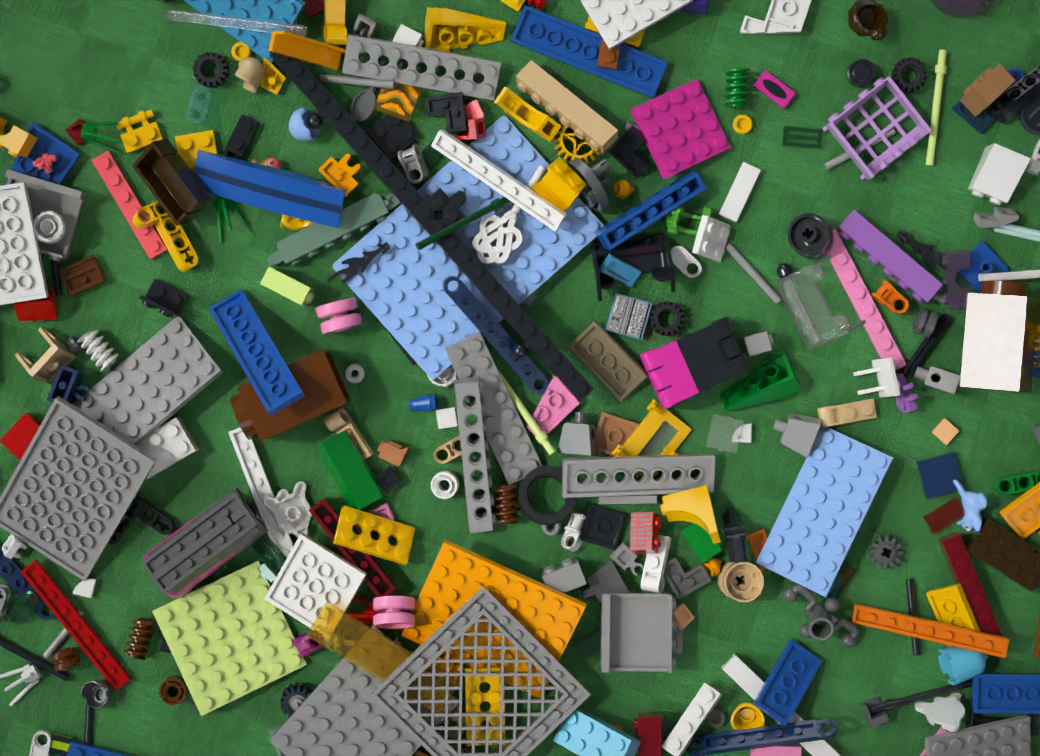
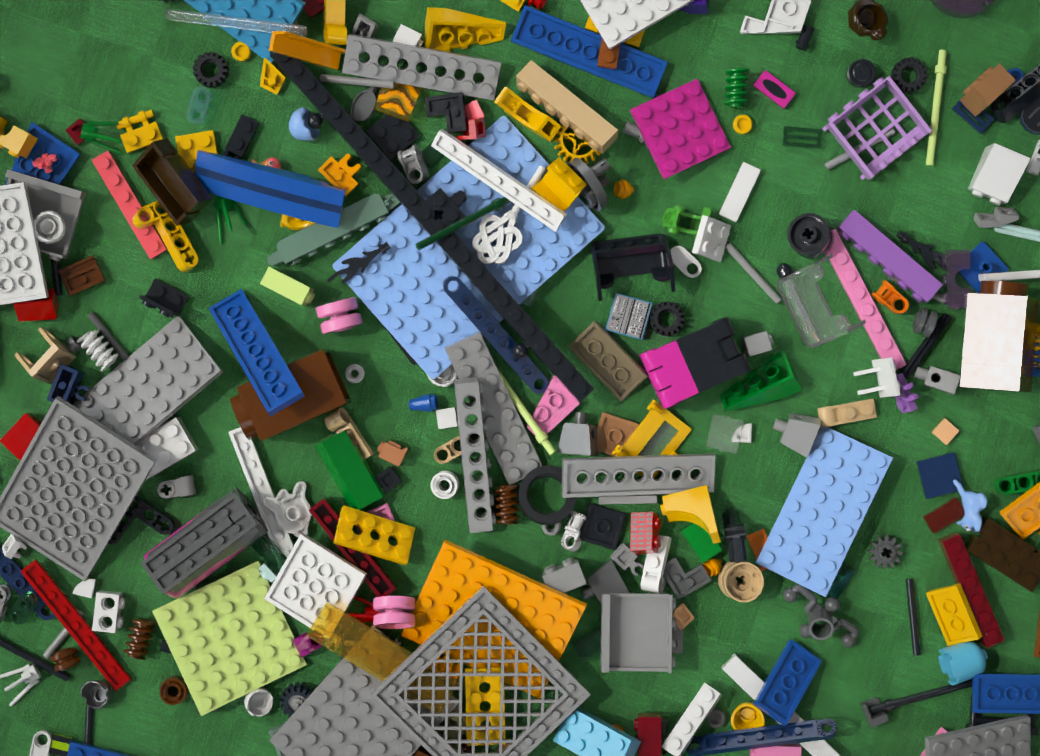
tan hair [235,57,265,93] -> none
blue brick [595,171,706,250] -> none
dark azure tile [599,253,641,287] -> none
black plate [608,125,650,178] -> none
orange tile [851,603,1010,658] -> none
white tile [915,693,965,732] -> none
none -> dark grey bar [87,312,129,361]
none -> white brick [92,590,125,633]
none -> light grey piece [157,475,196,498]
none -> white hair [244,688,273,717]
none -> black pin [795,25,815,51]

